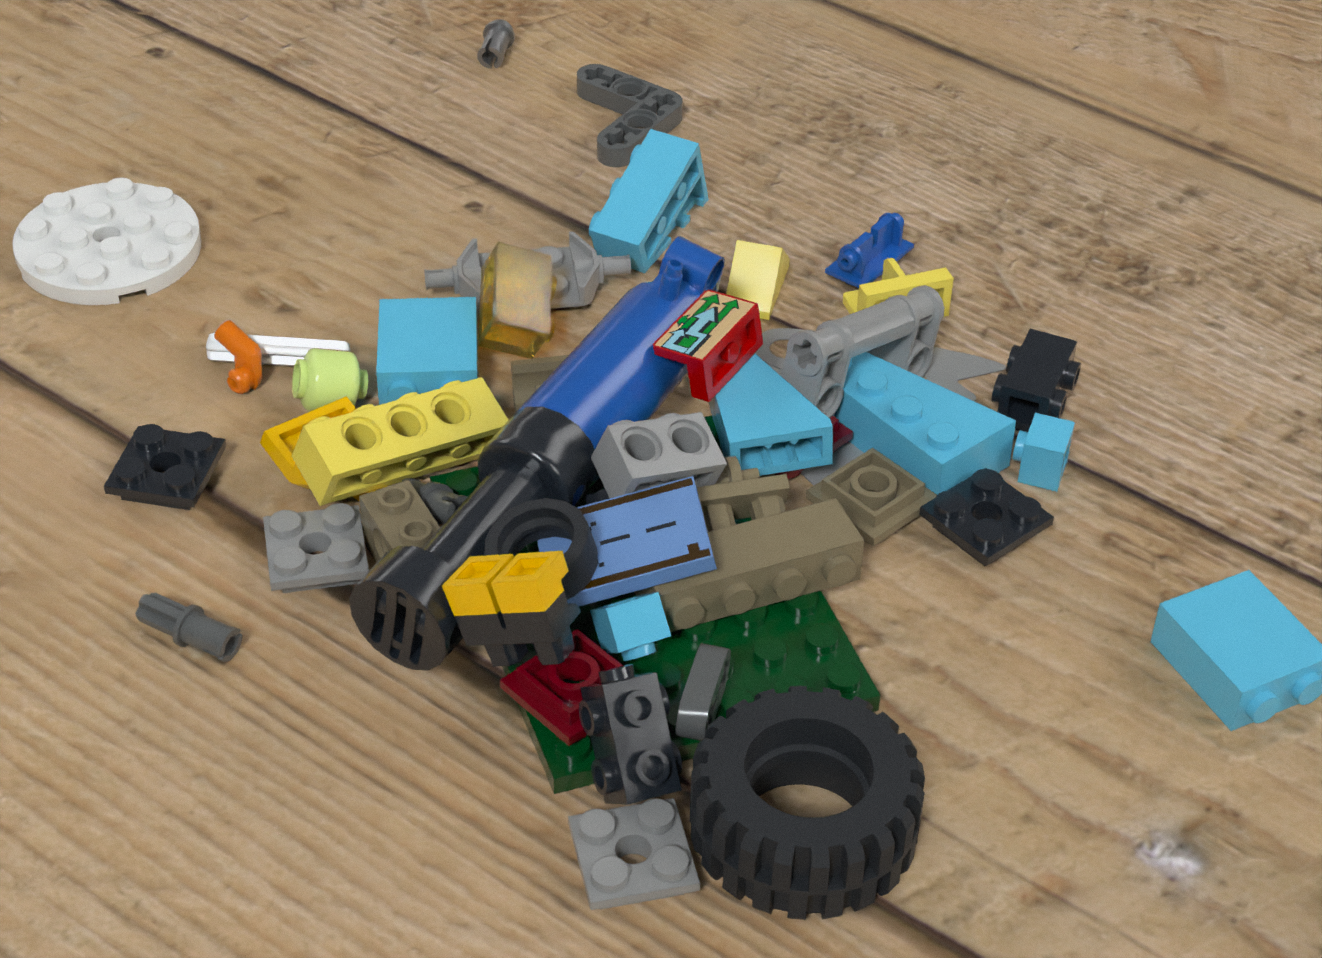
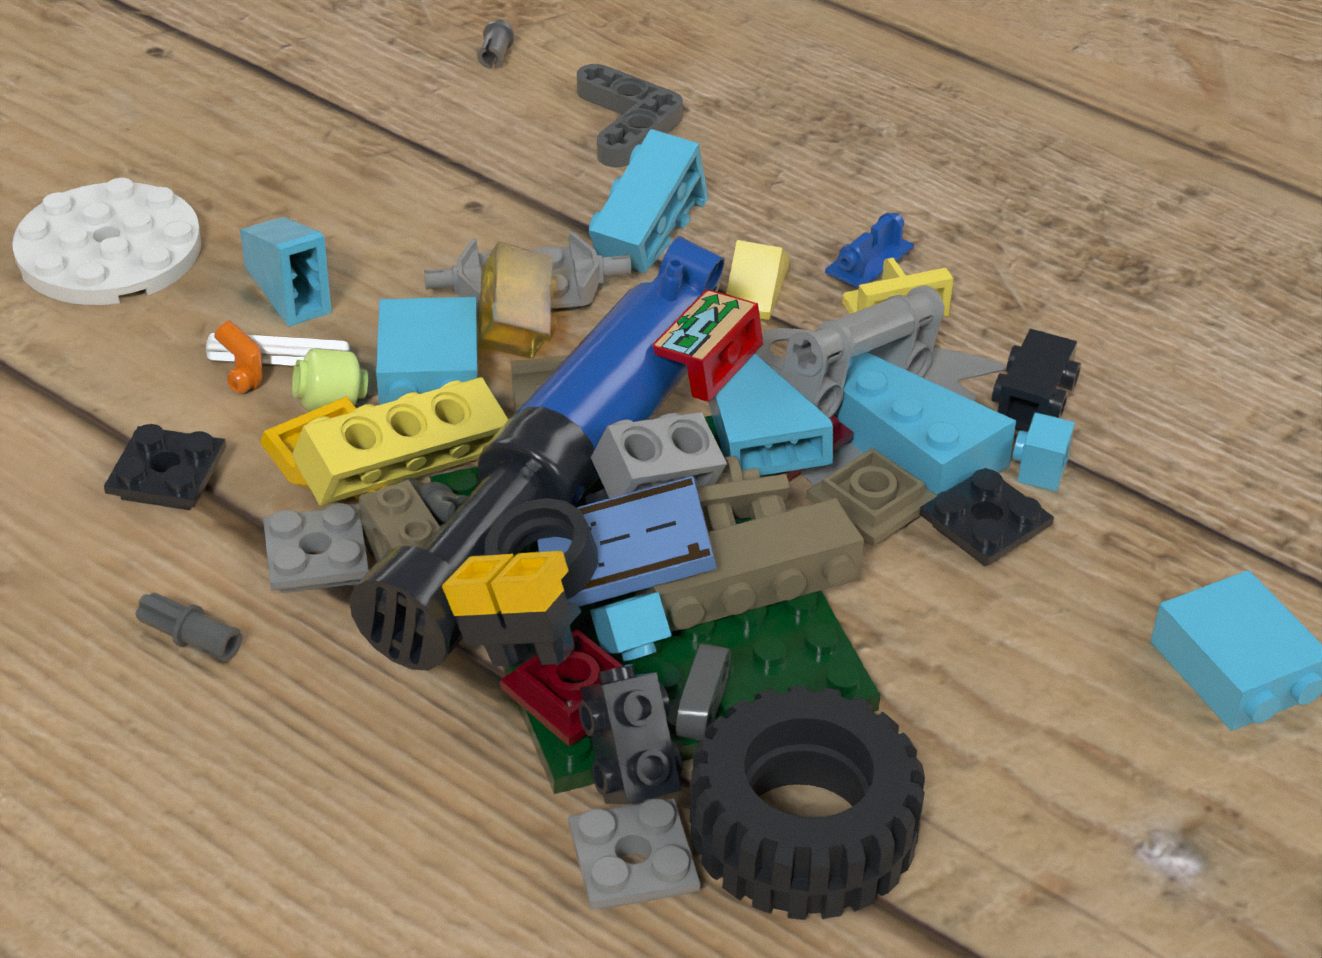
none -> medium azure slope [240,217,332,327]

